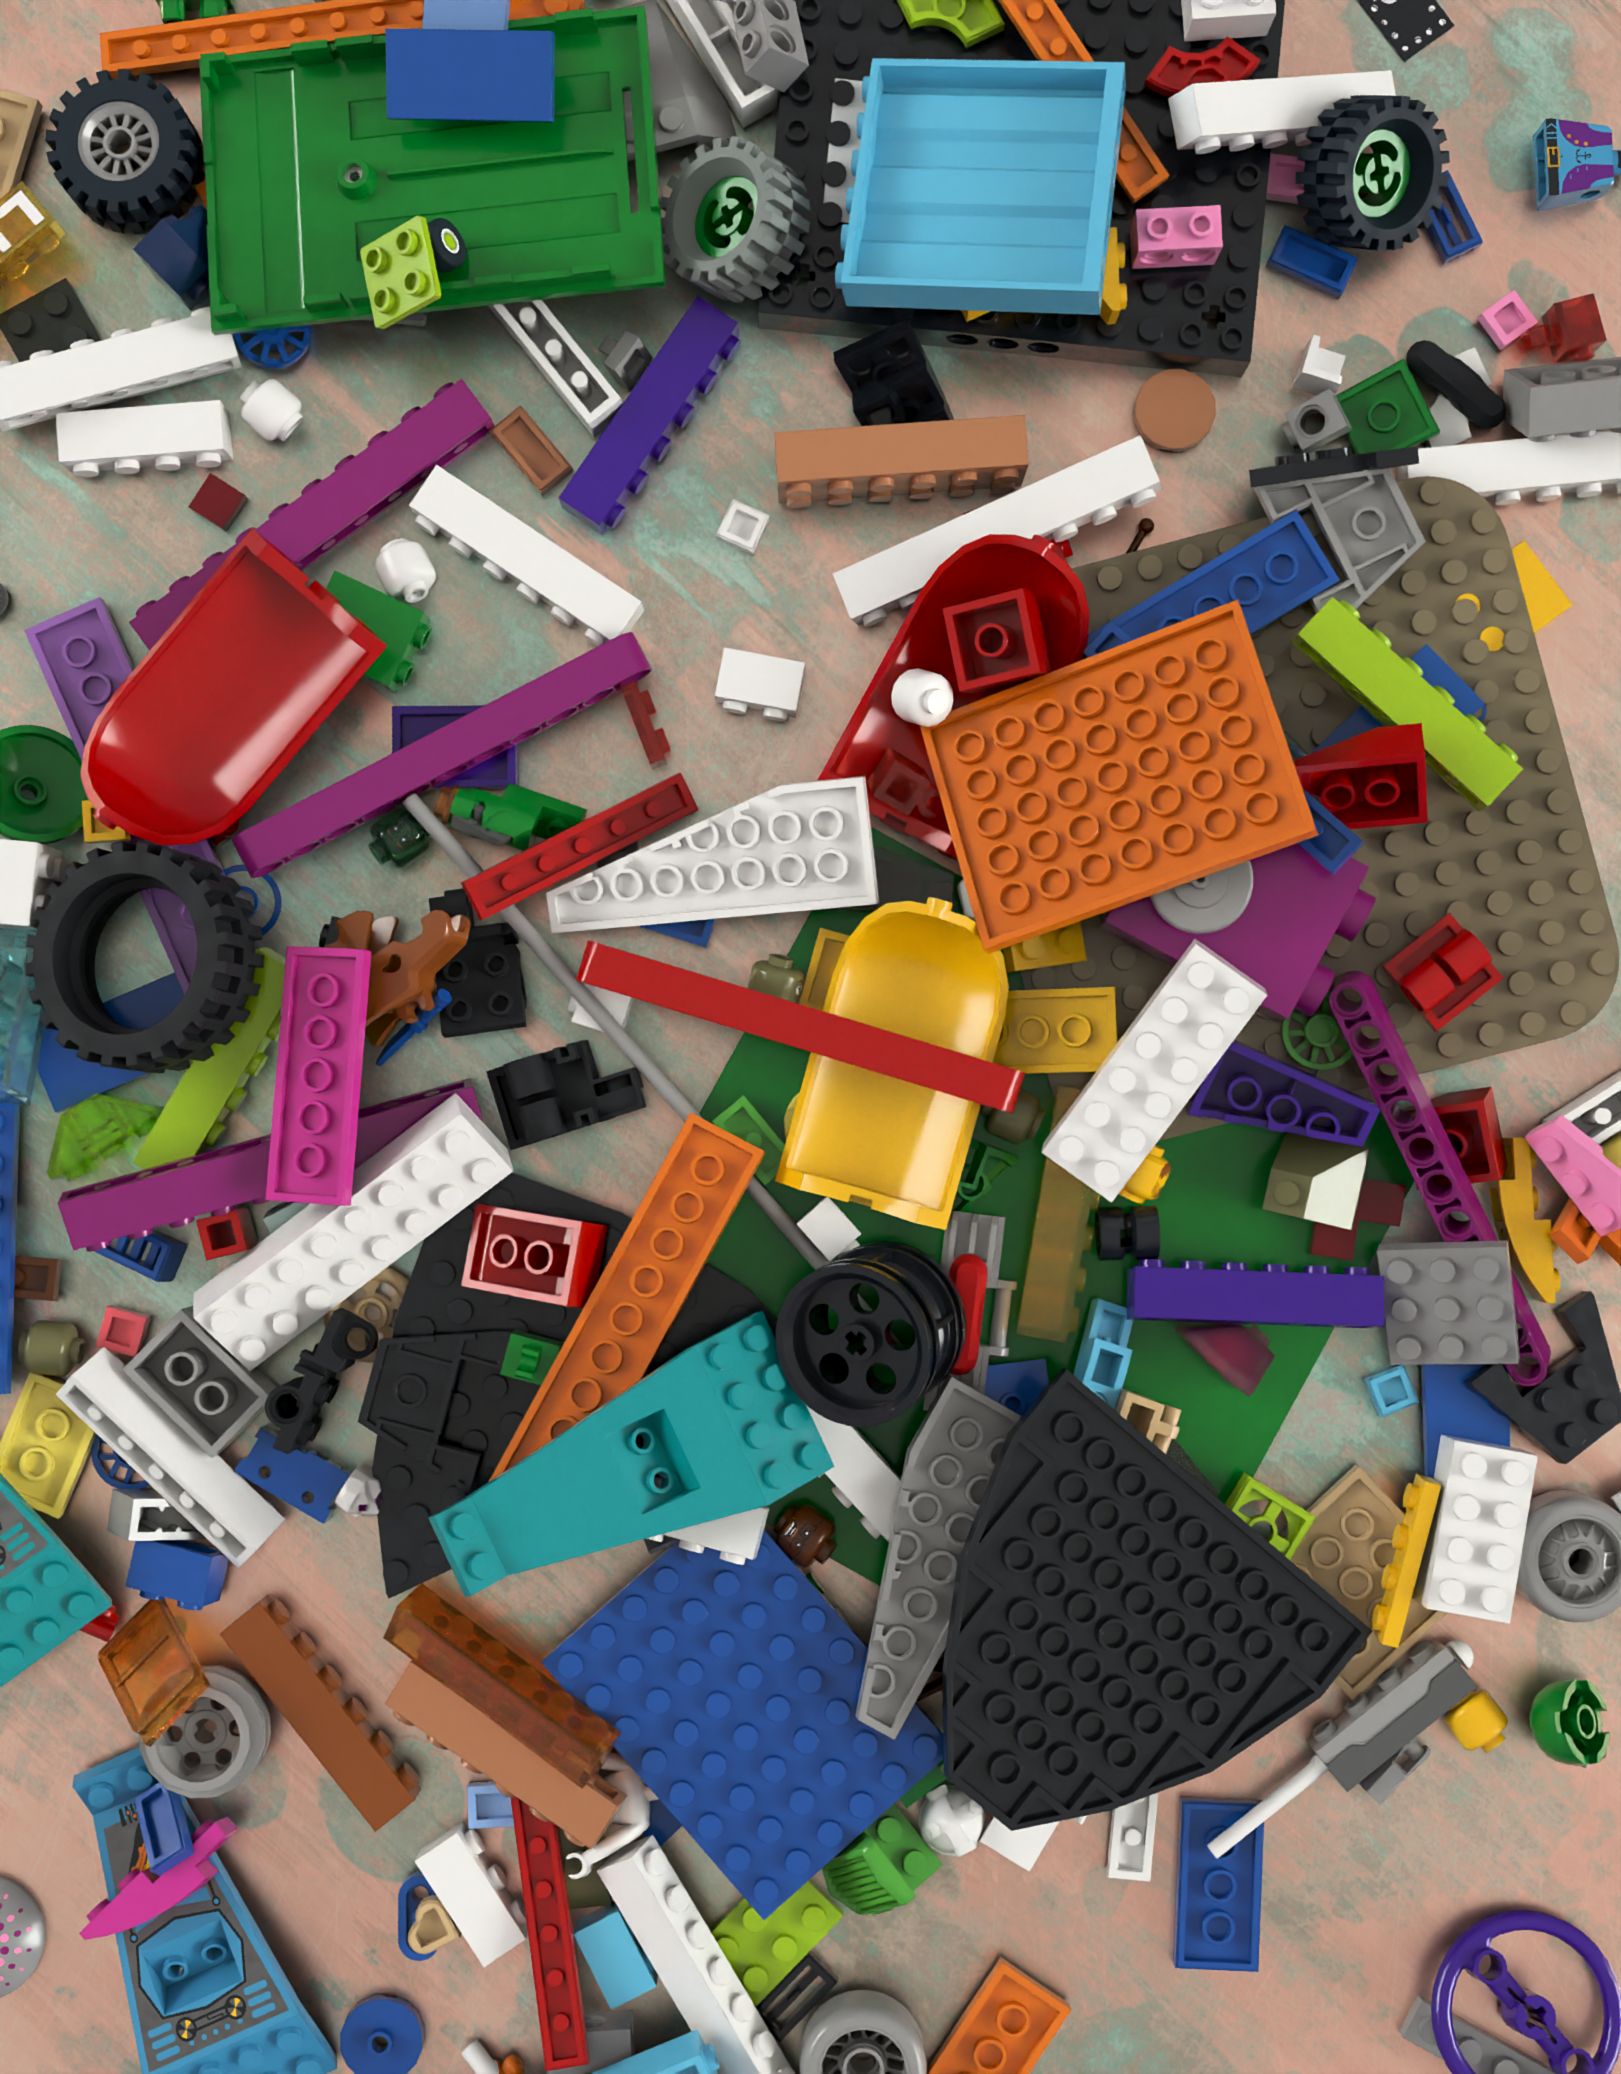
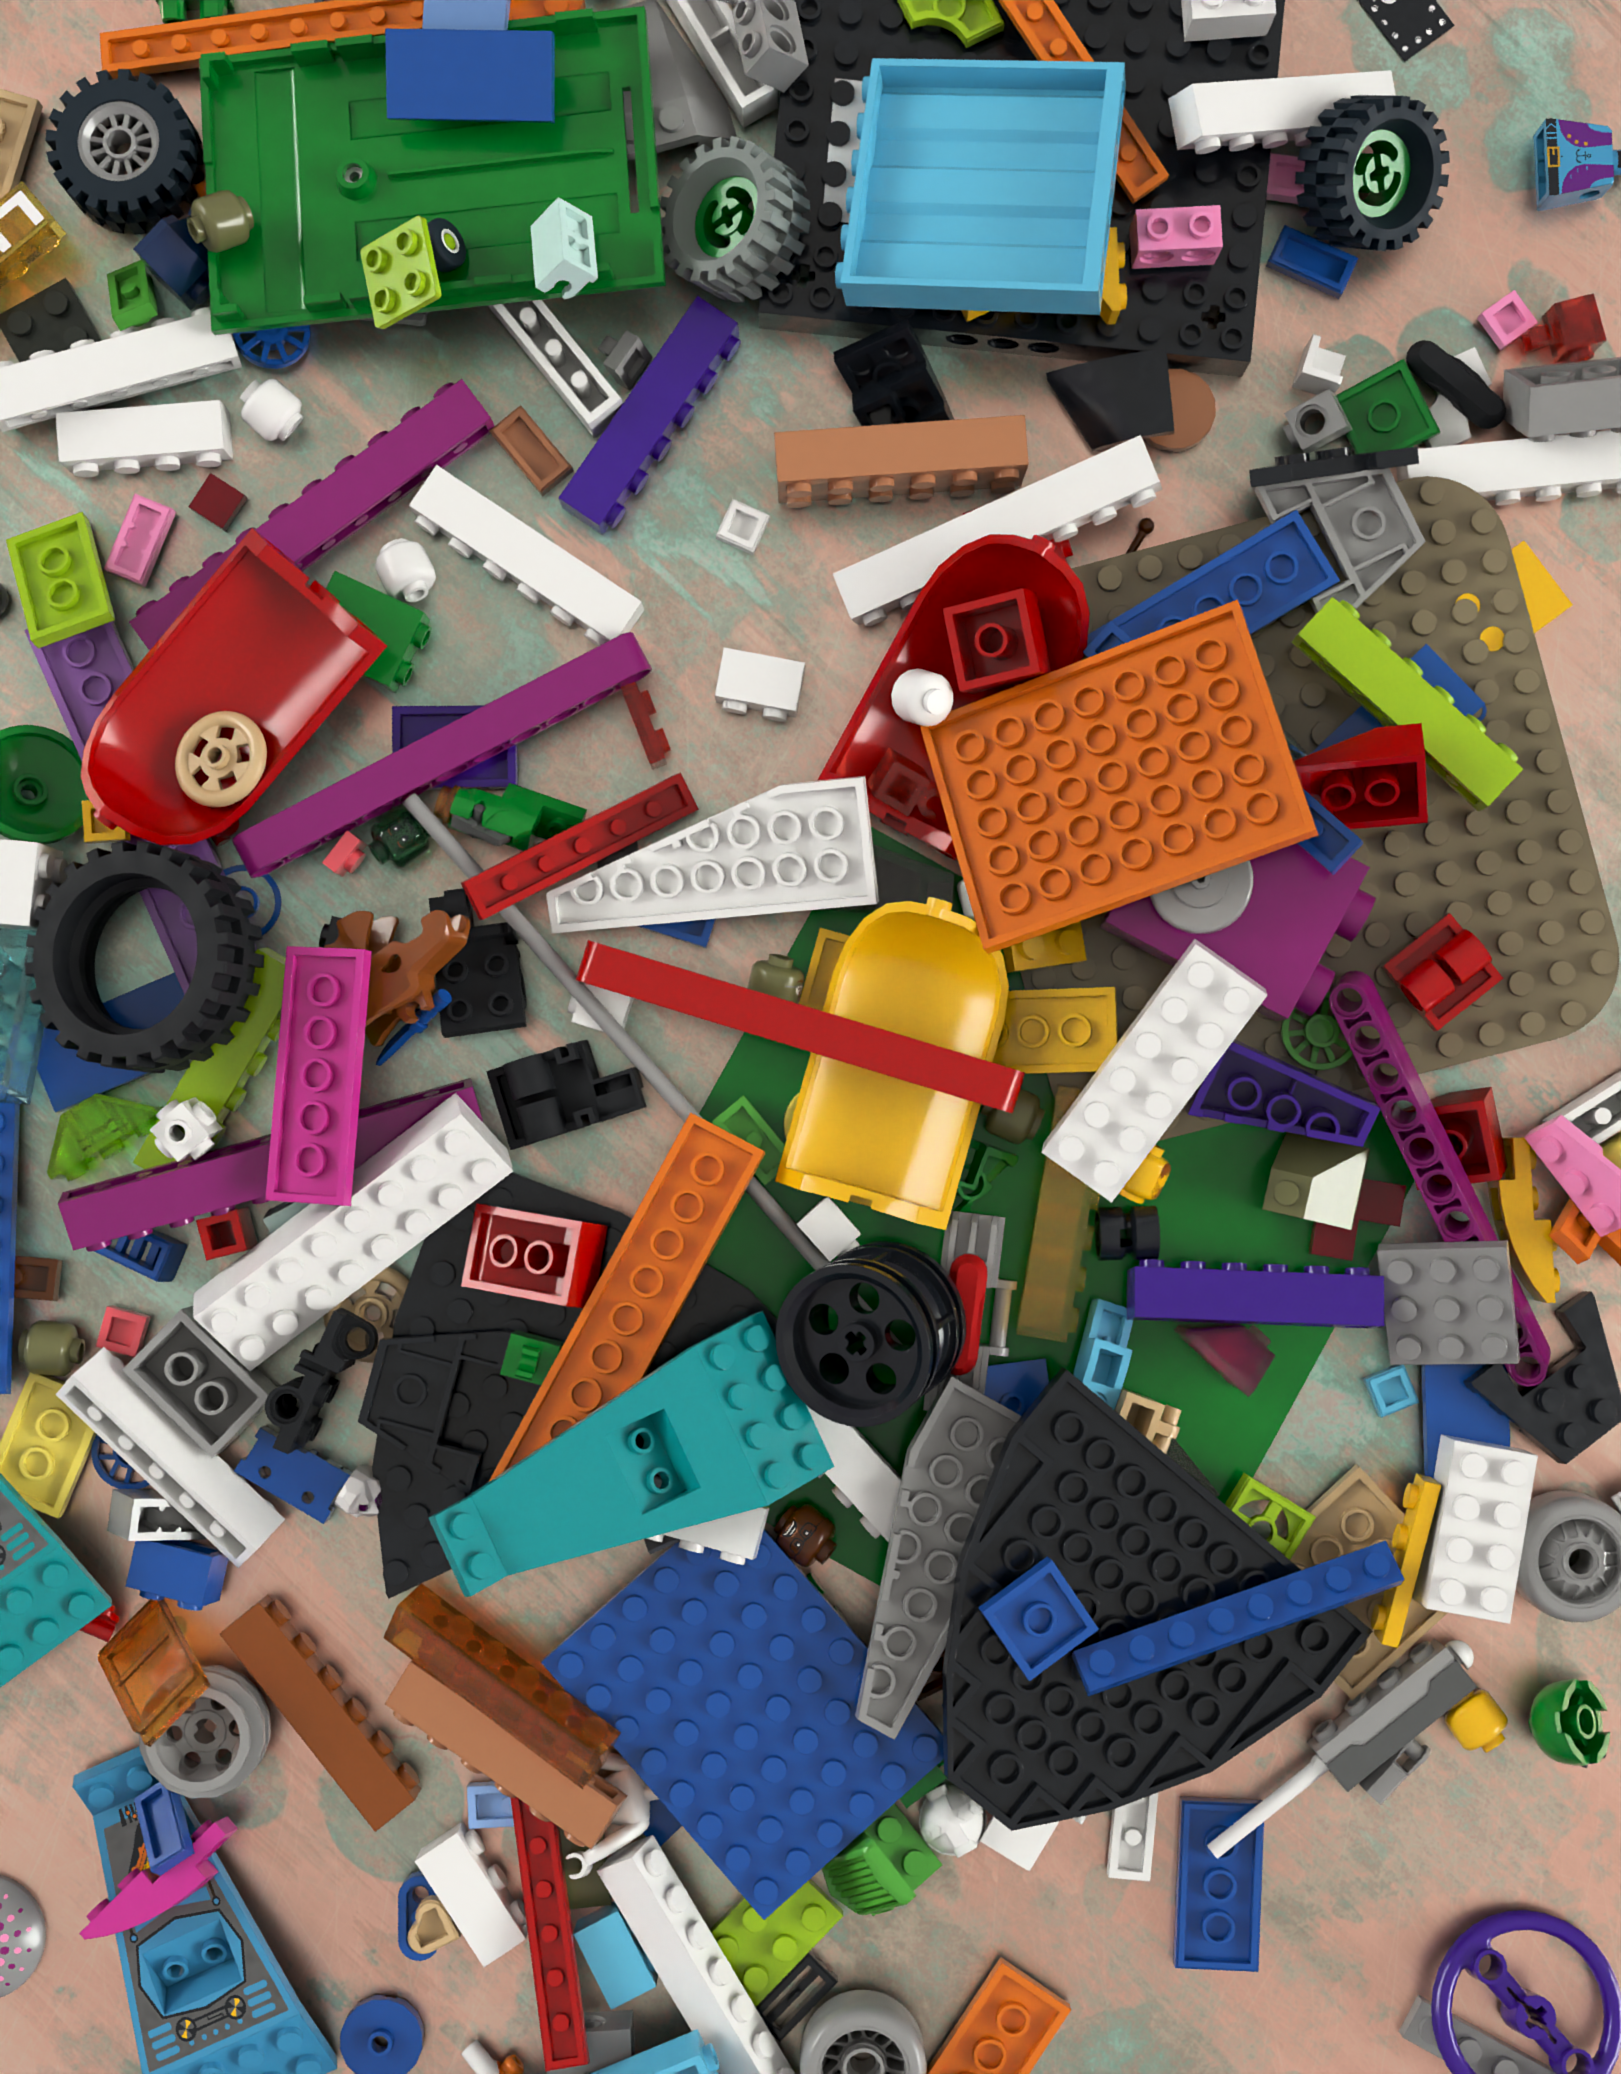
red tile [1144,36,1261,97] -> none
blue tile [1426,170,1483,264] -> none
none -> lime plate [6,512,115,649]
none -> bright pink plate [104,494,176,587]
none -> bright green plate [107,260,158,331]
none -> white brick [150,1097,223,1162]
none -> tan plate [175,711,267,807]
none -> olive head [187,190,254,253]
none -> coral plate [322,830,367,877]
none -> light aqua hinge [530,197,598,299]
none -> blue plate [978,1556,1099,1681]
none -> black slope [1046,347,1174,451]
none -> blue plate [1072,1540,1404,1696]

